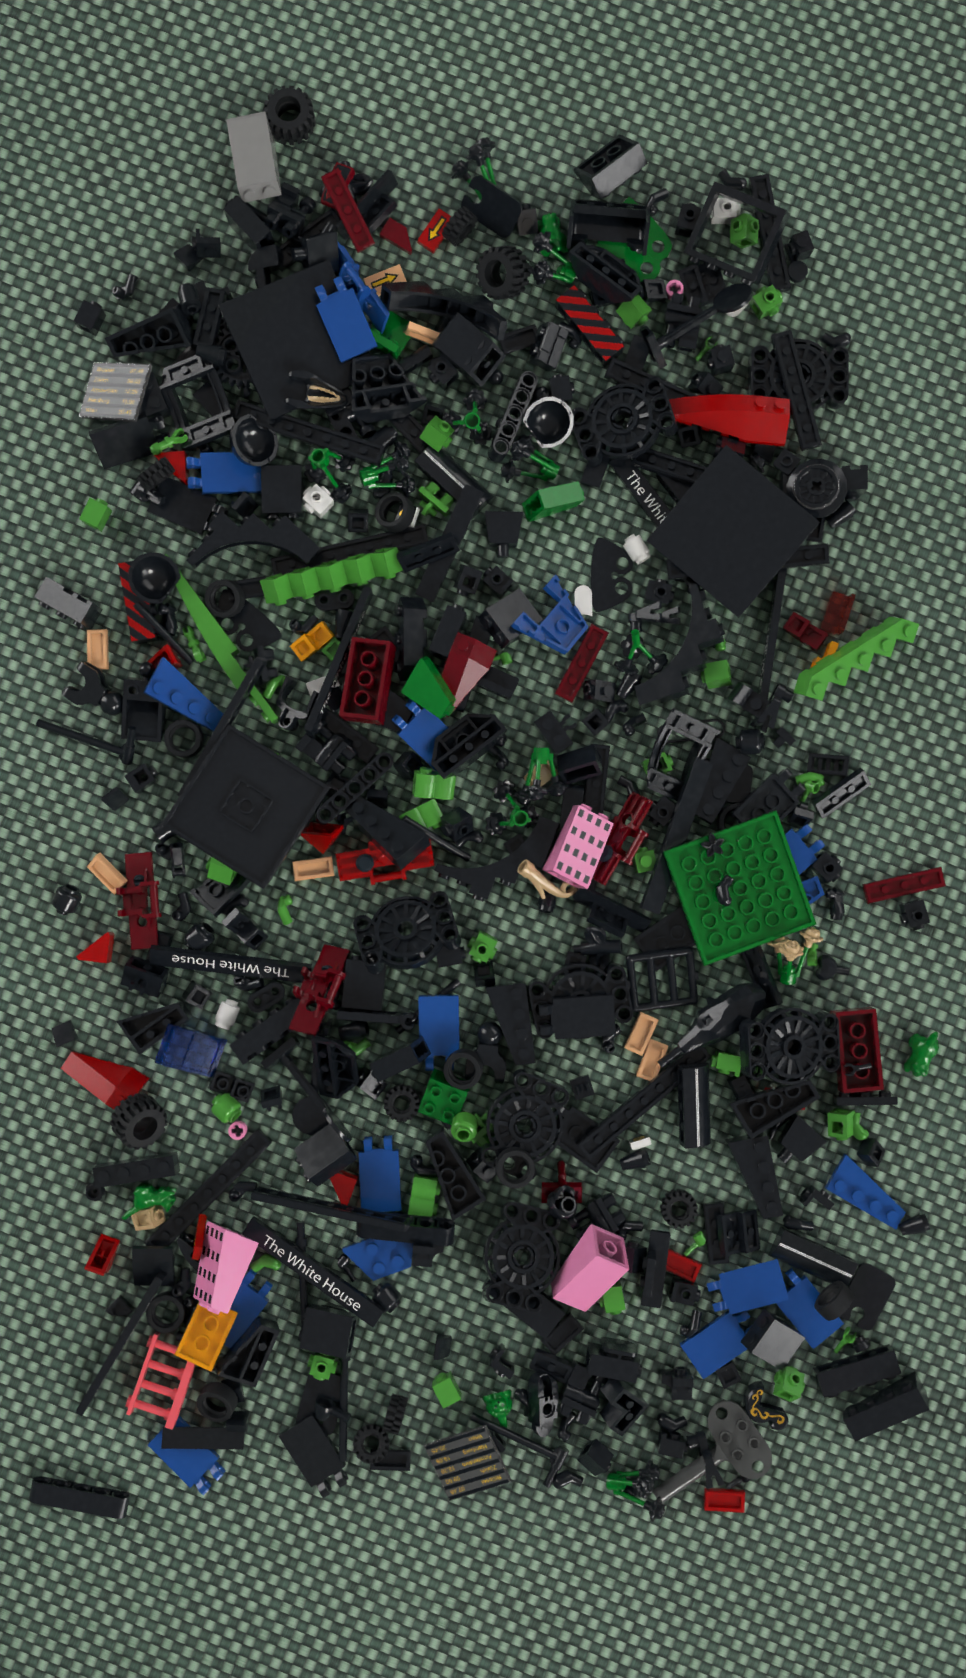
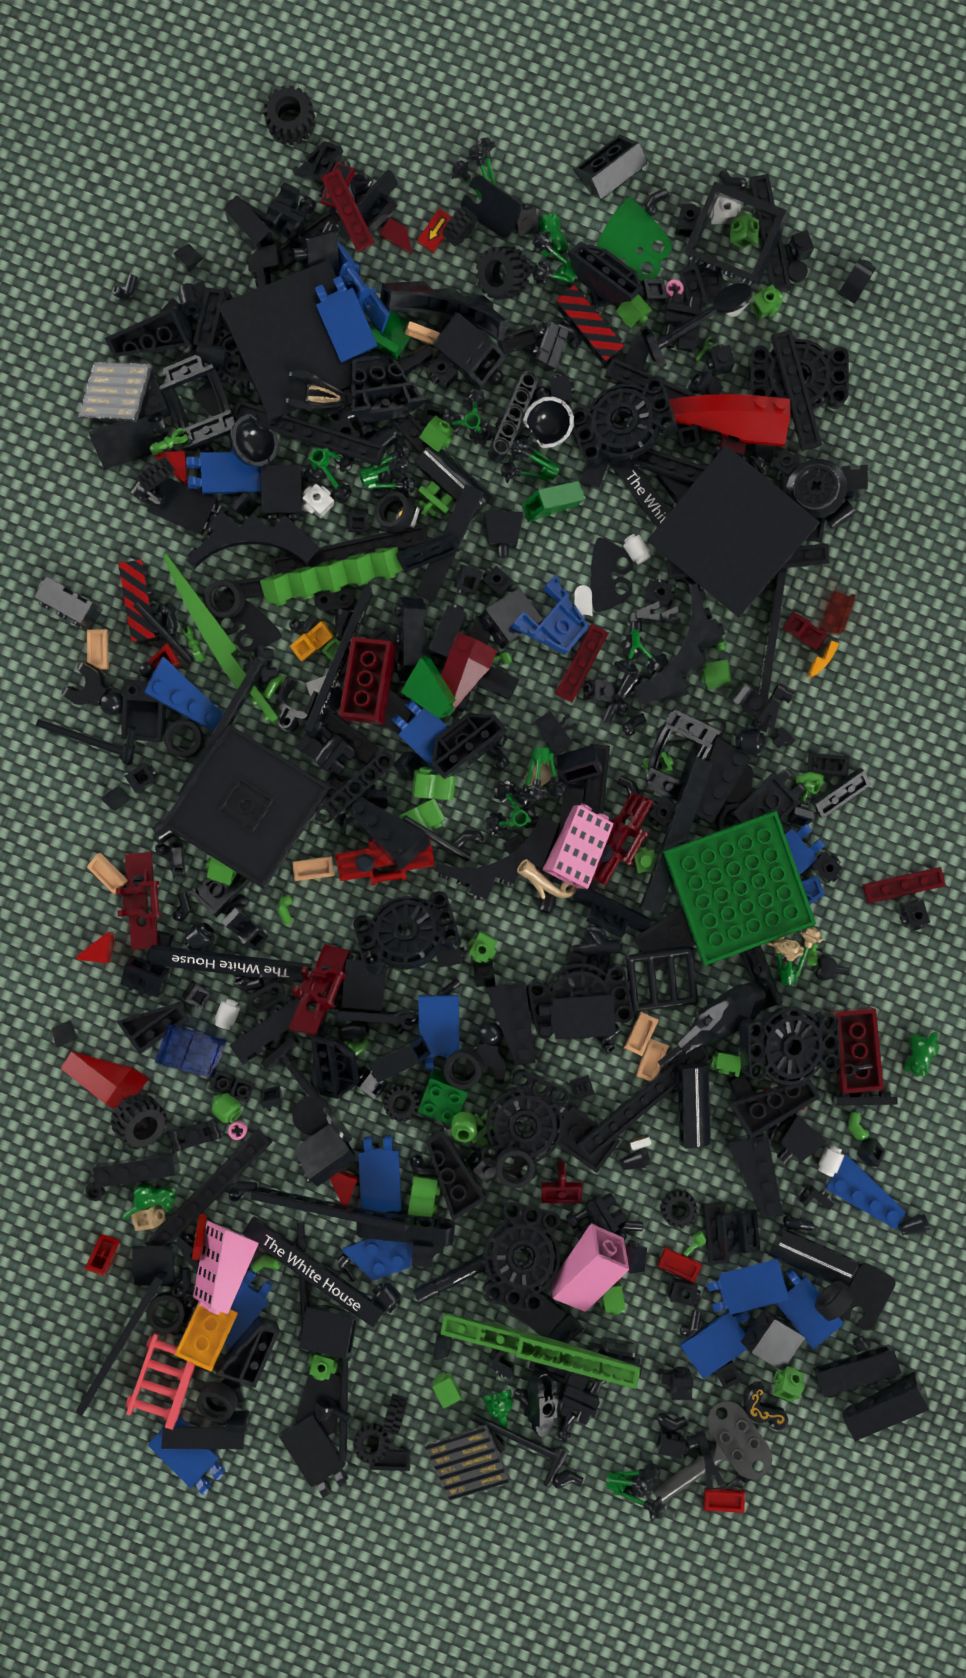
black beam [29,1476,130,1519] -> none
black head [52,884,82,915] -> none
black brick [74,300,106,336] -> none
bright green brick [79,498,112,532] -> none
black tile [105,1295,135,1316] -> none
black cylinder [128,552,181,604] -> none
black bracket [192,228,221,258] -> none
light grey slope [226,111,282,203] -> none
red slope [301,822,344,854] -> none
light nougat tile [363,264,407,296] -> none
black brick [440,807,474,842] -> none
black head [547,1185,577,1220] -> none
black windscreen [566,199,650,256] -> none
black brick [577,1439,614,1476] -> none
black slope [582,708,610,736] -> none
black brick [599,1378,649,1436] -> none
black bracket [640,1229,671,1308] -> none
black plant [700,833,724,857] -> none
black arm [715,875,734,906] -> none
bright green brick [793,617,919,701] -> none
black arm [820,332,851,349] -> none
black arm [825,887,845,920] -> none
bright green brick [827,1108,855,1141] -> none
bright green hand [834,1327,857,1353] -> none
none -> black plate [167,1118,222,1153]
none -> black wing [292,141,343,185]
none -> black piece [413,1253,491,1304]
none -> bright green slope [441,1313,641,1389]
none -> white brick [818,1145,844,1177]
none -> black brick [838,258,876,304]

